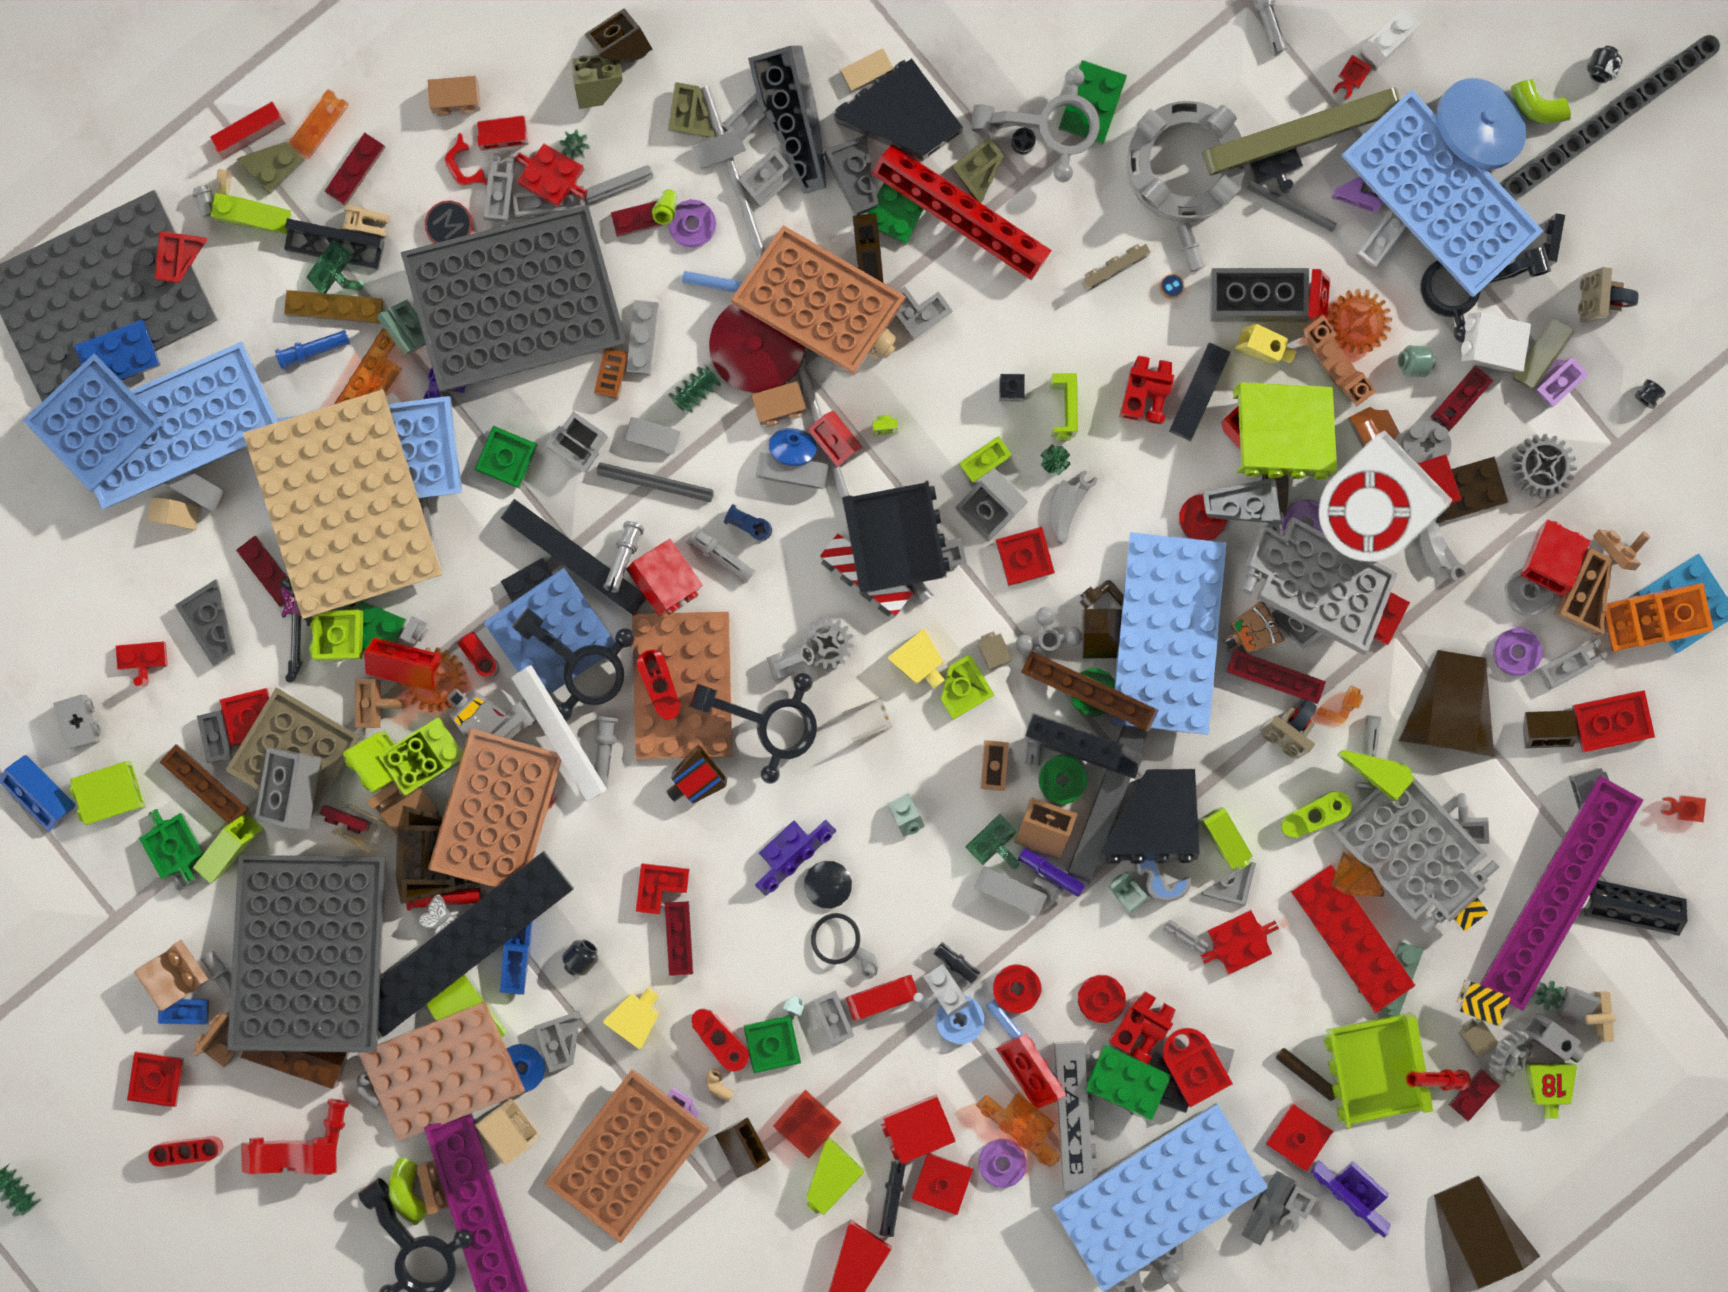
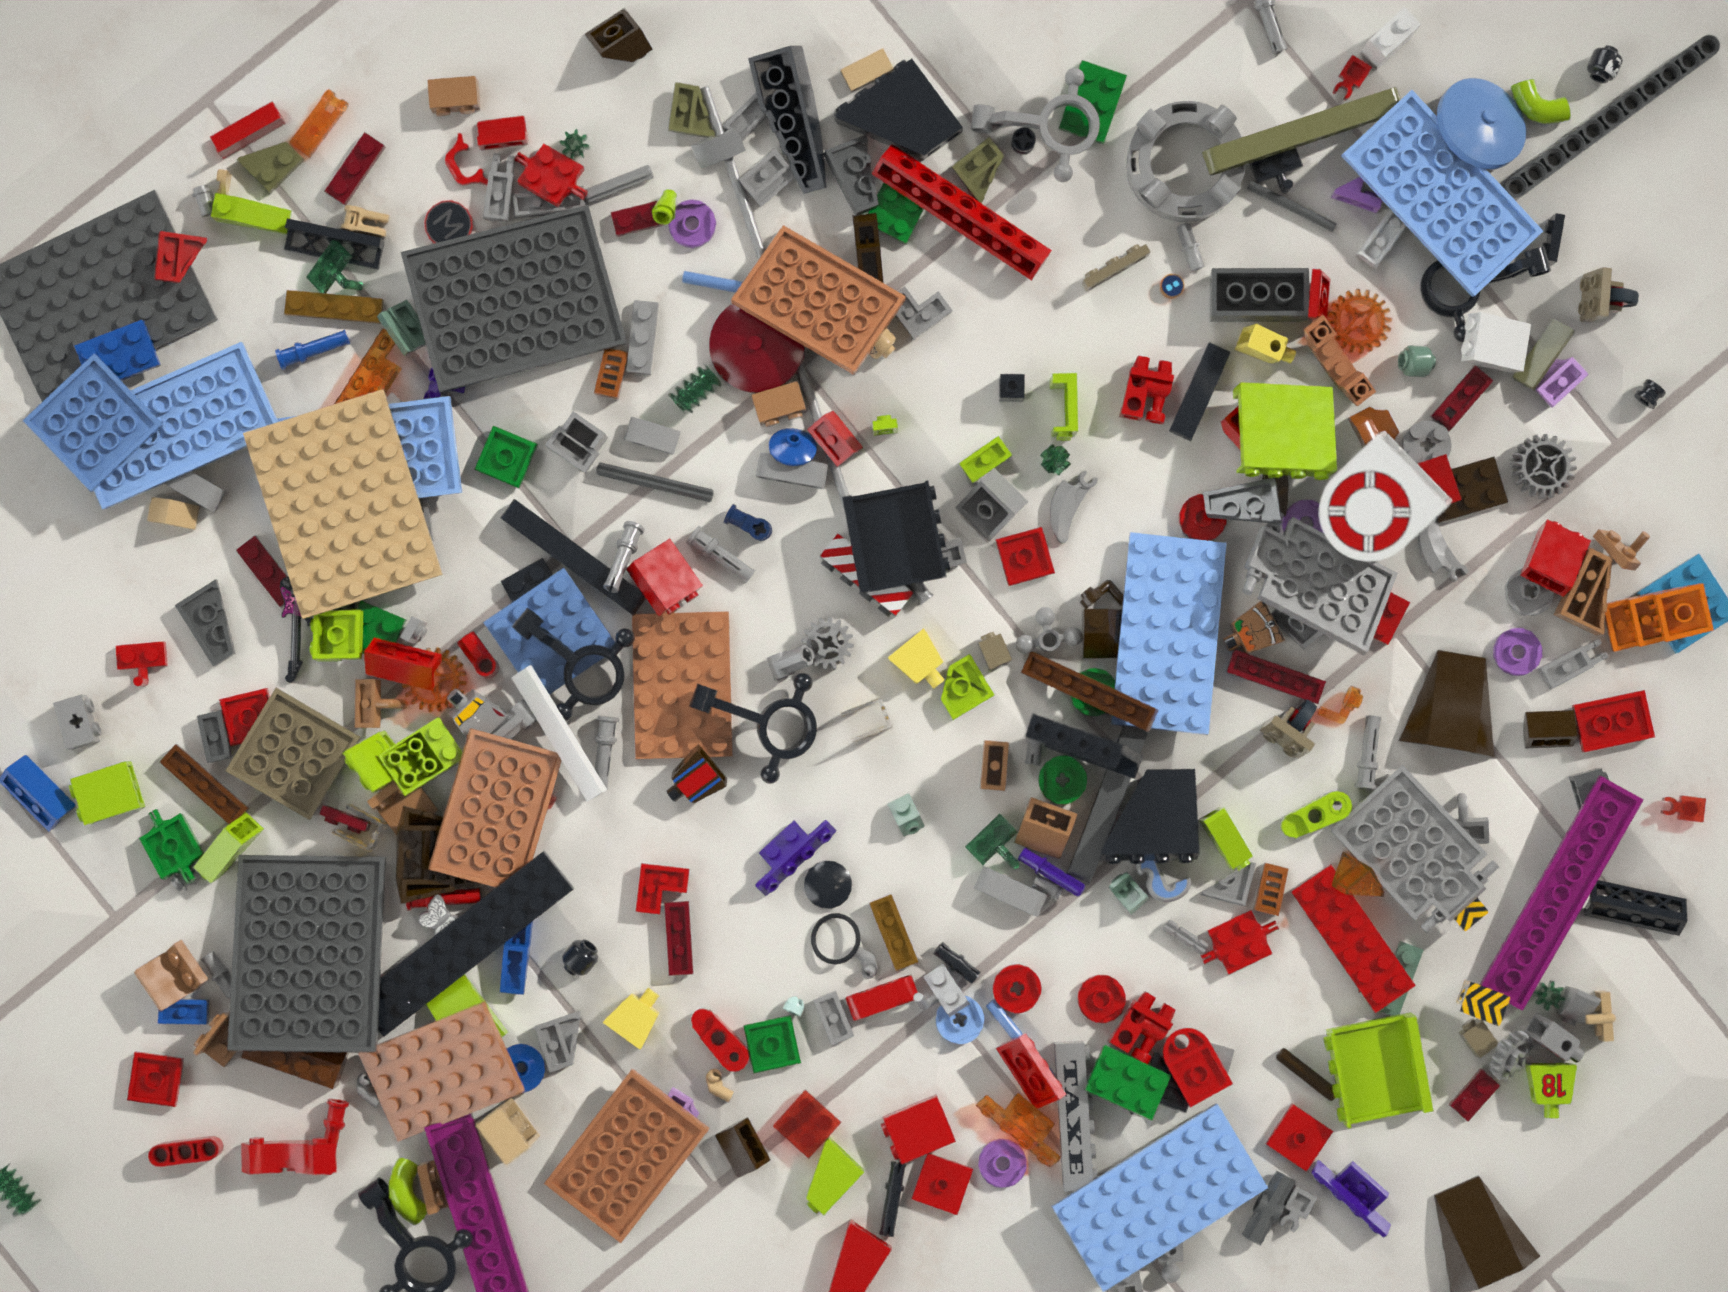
light grey slope [255,748,321,830] -> none
olive slope [572,55,623,109] -> none
red piece [637,650,681,721] -> none
lime slope [1337,750,1416,802] -> none
red pin [1406,1069,1471,1091] -> none
none -> pearl gold plate [869,894,918,971]
none -> dark orange slope [1253,863,1288,916]

